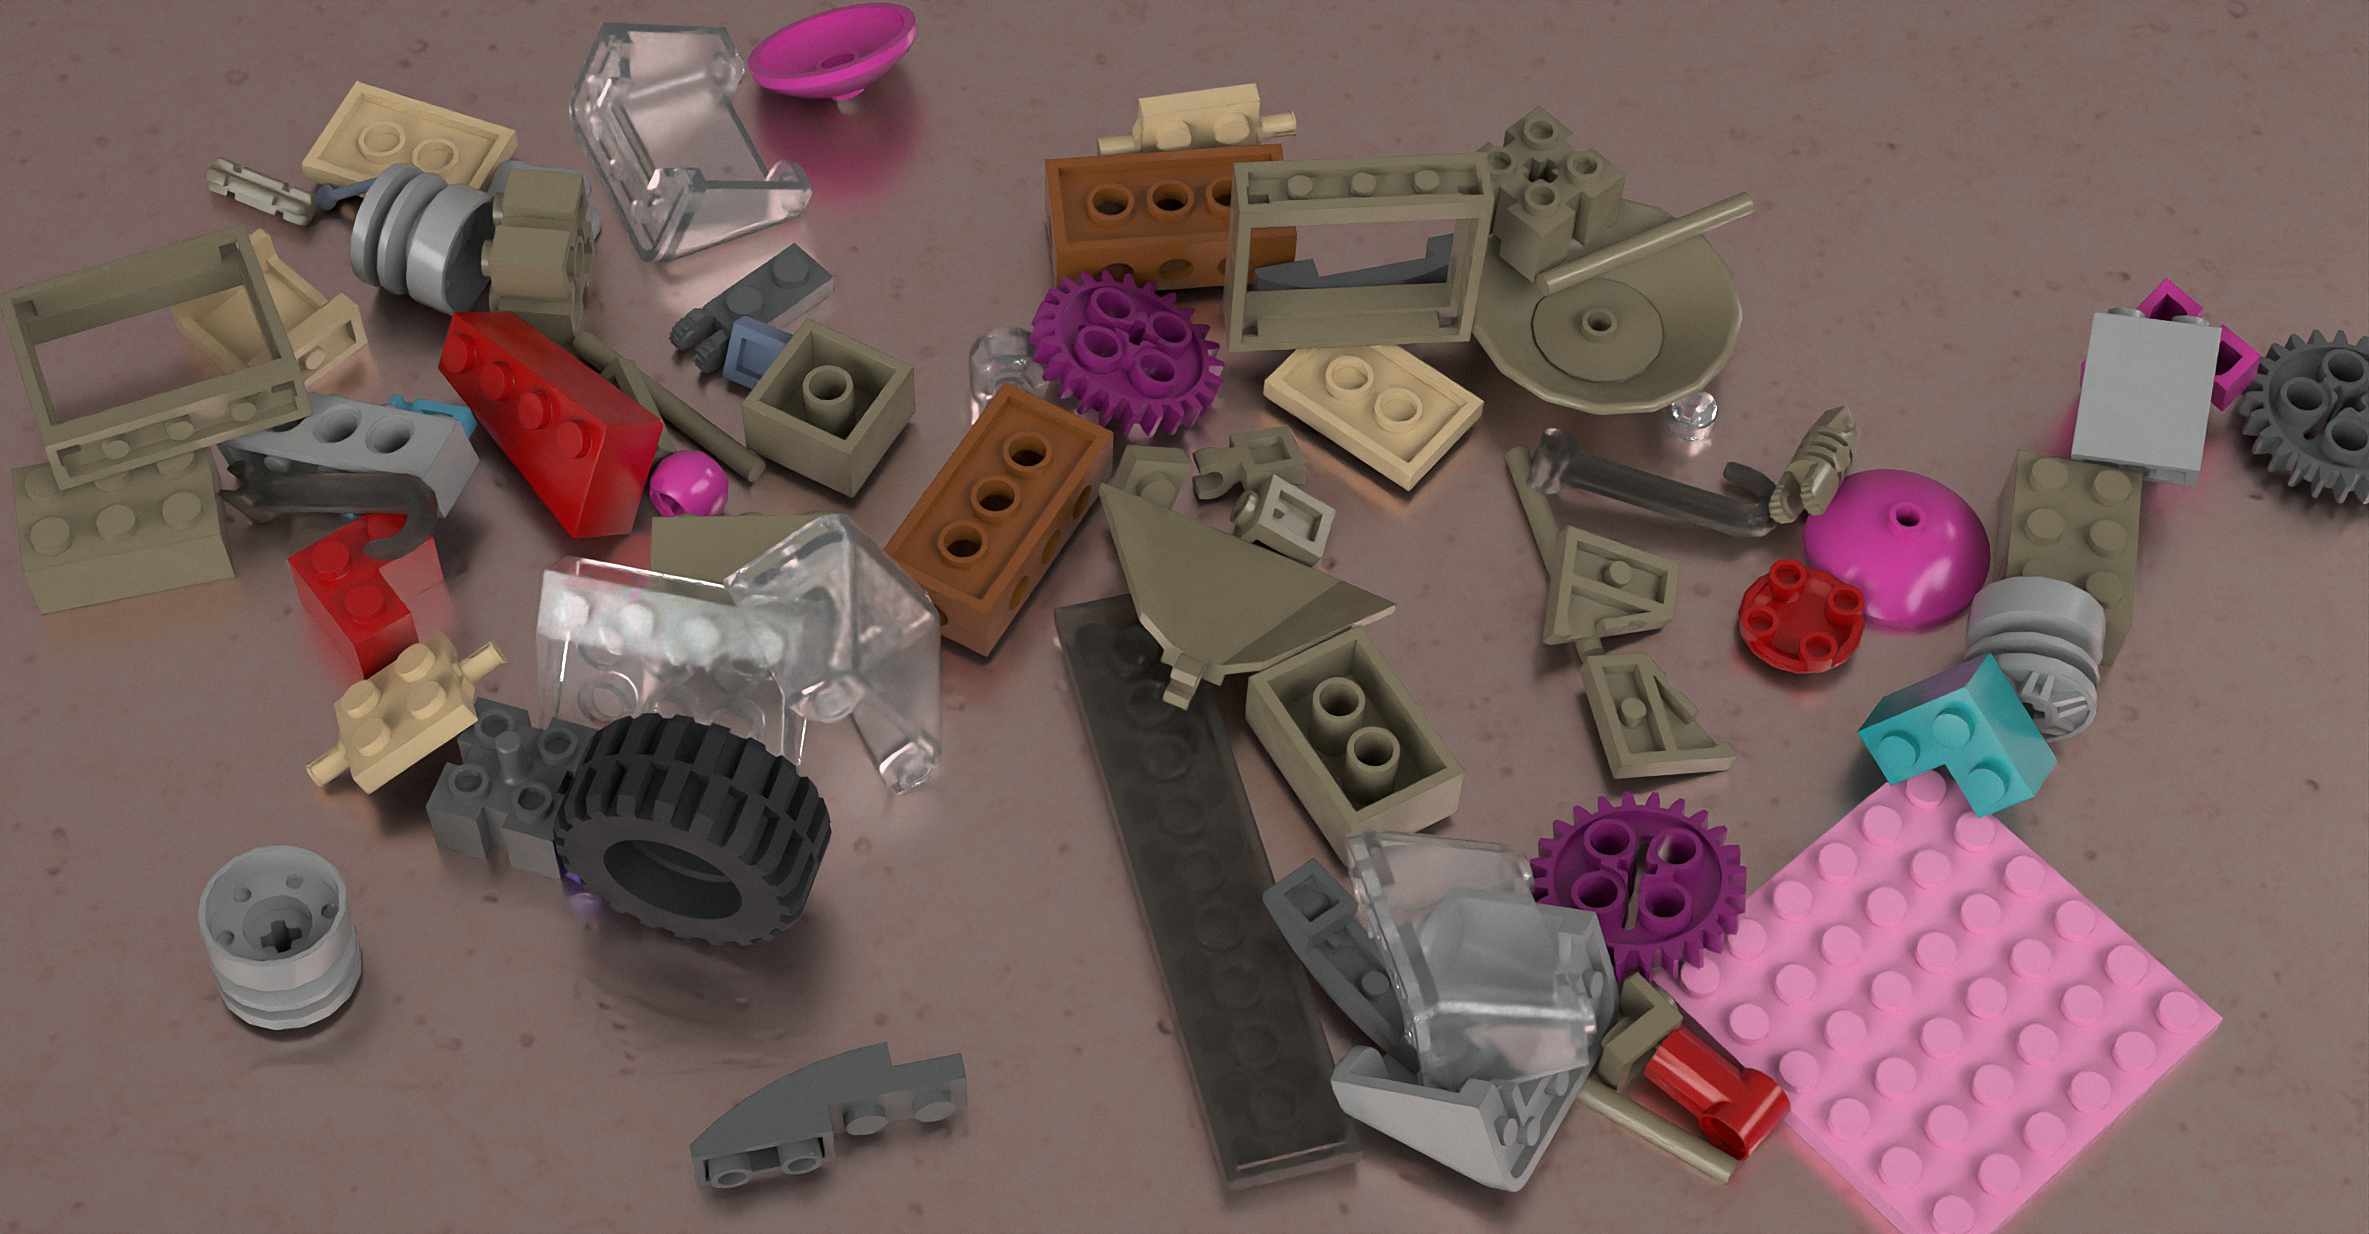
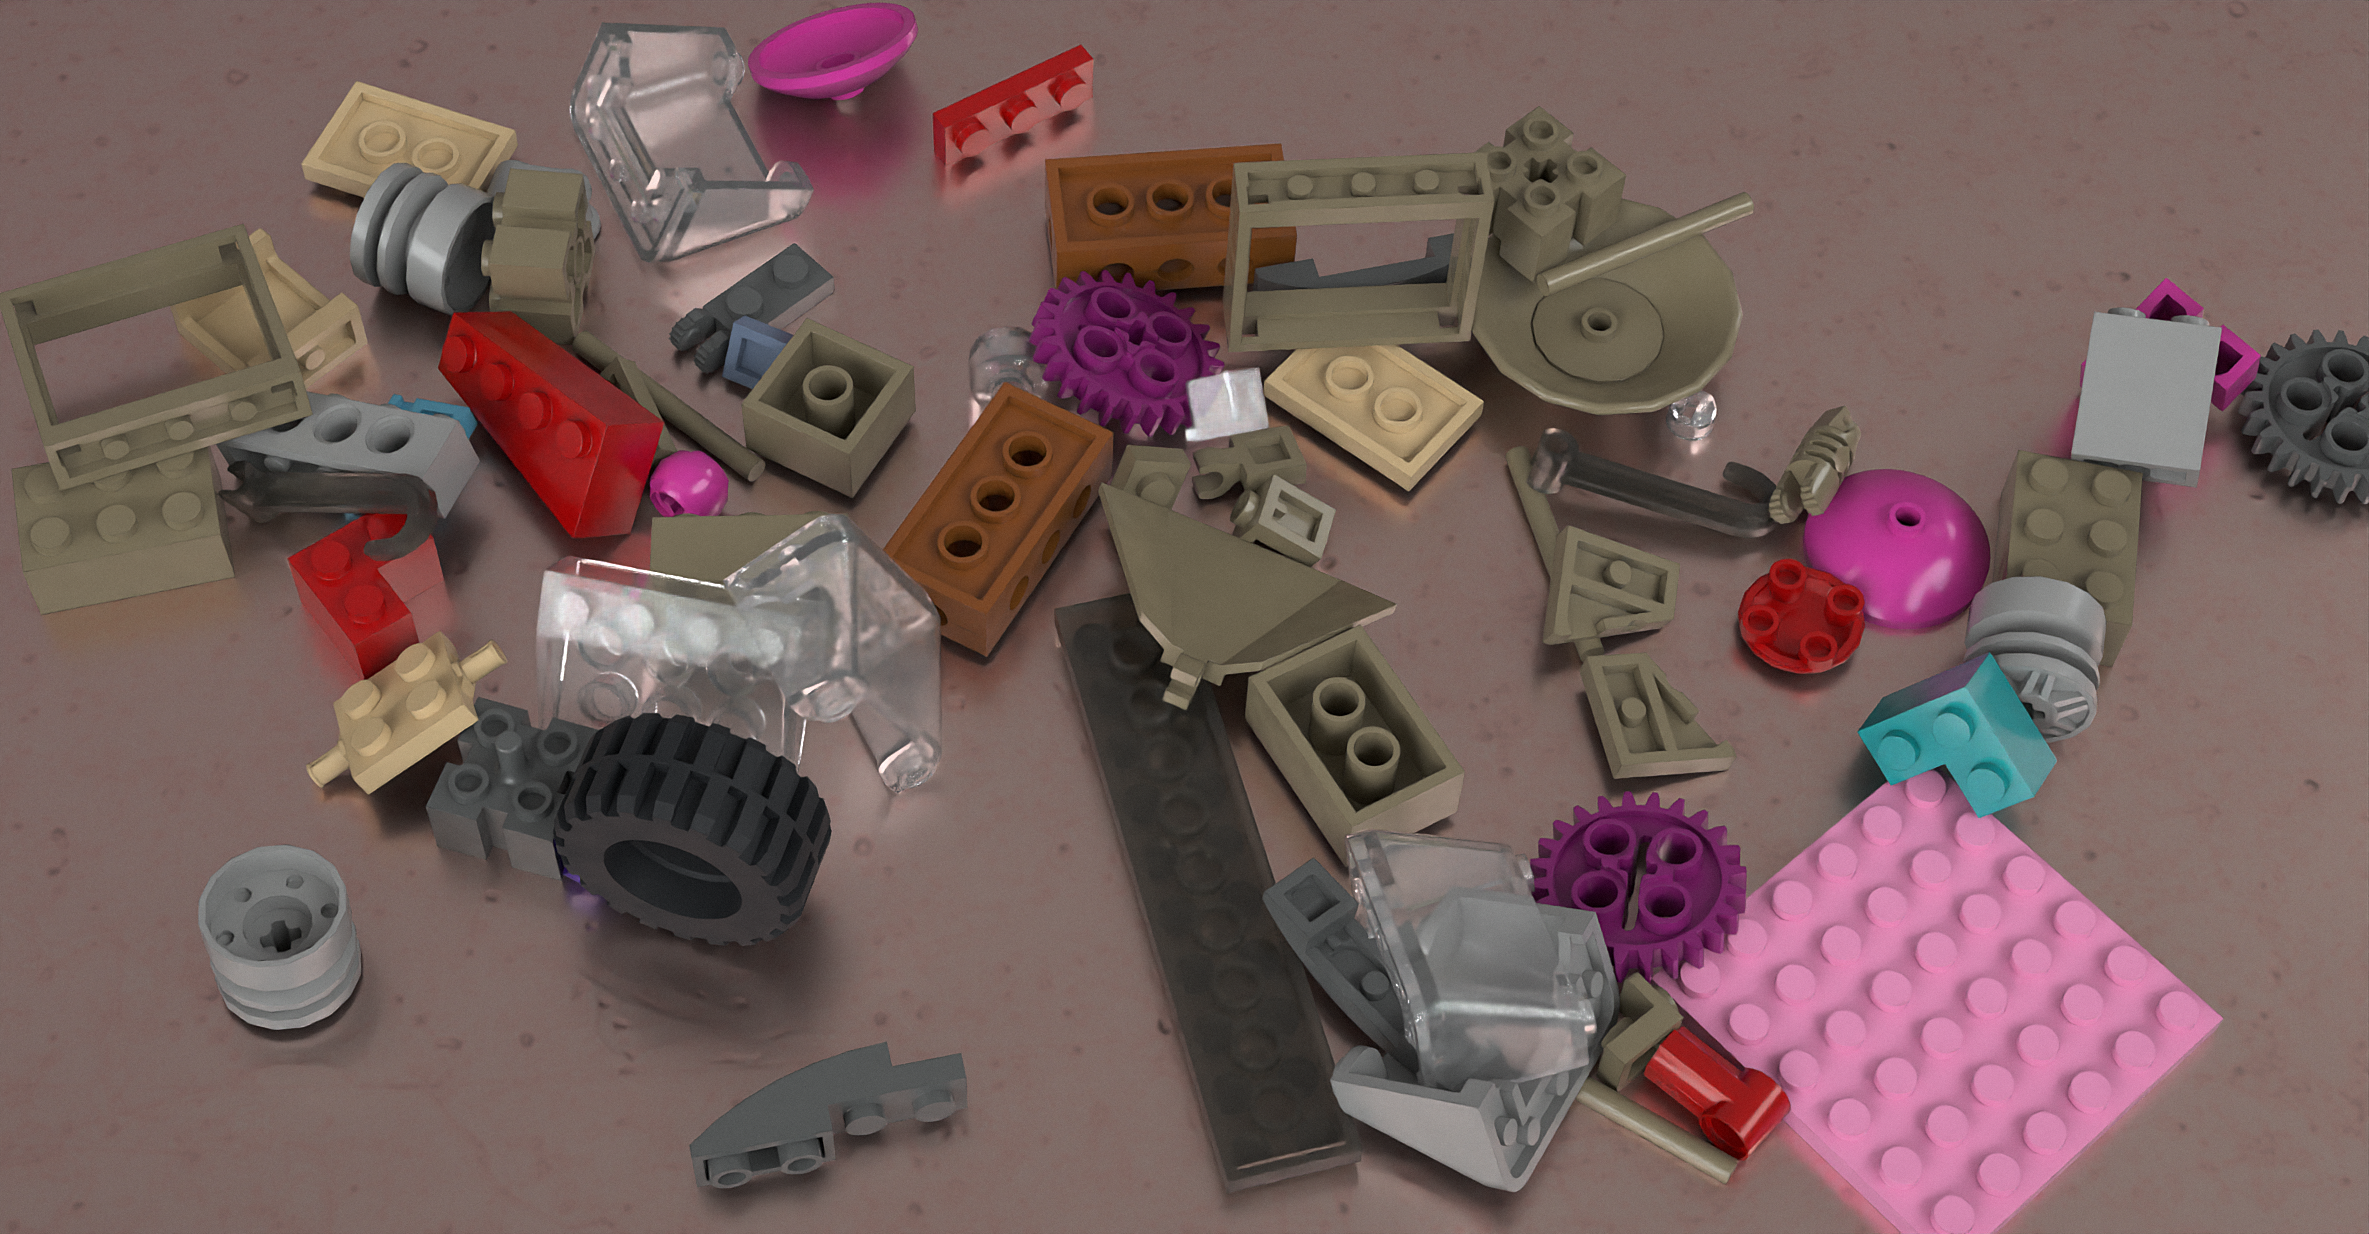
dark tan axle [205,157,318,226] -> none
sand blue hinge [315,177,377,210] -> none
tan plate [1096,83,1297,156] -> none
none -> red plate [933,44,1094,167]
none -> clear panel [1185,367,1270,442]

